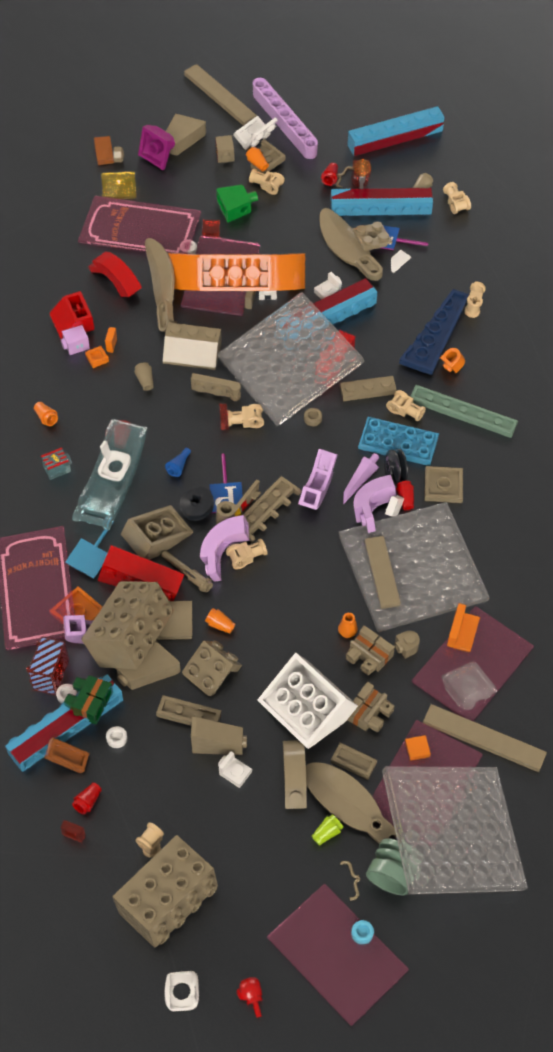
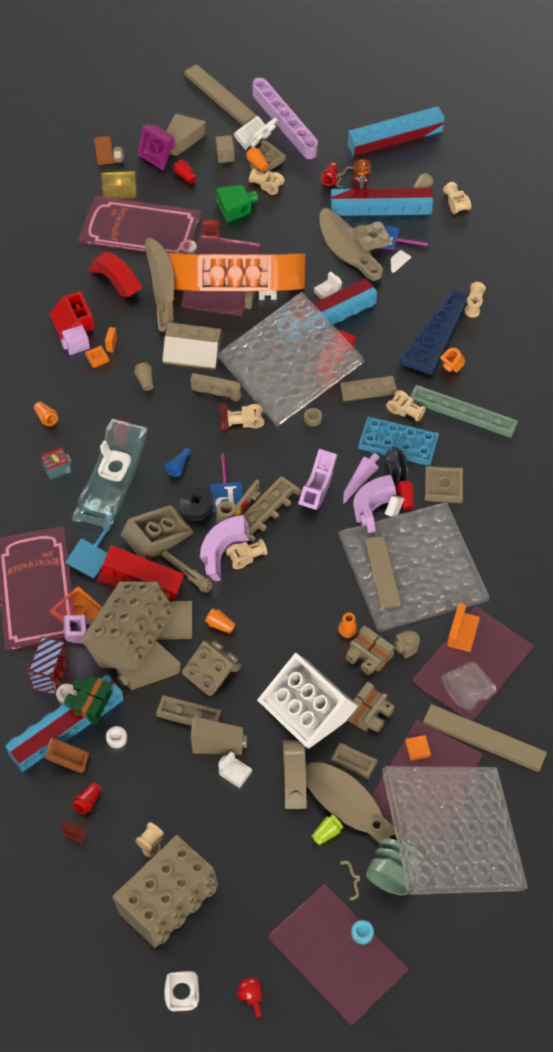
none -> red cone [173,159,197,184]

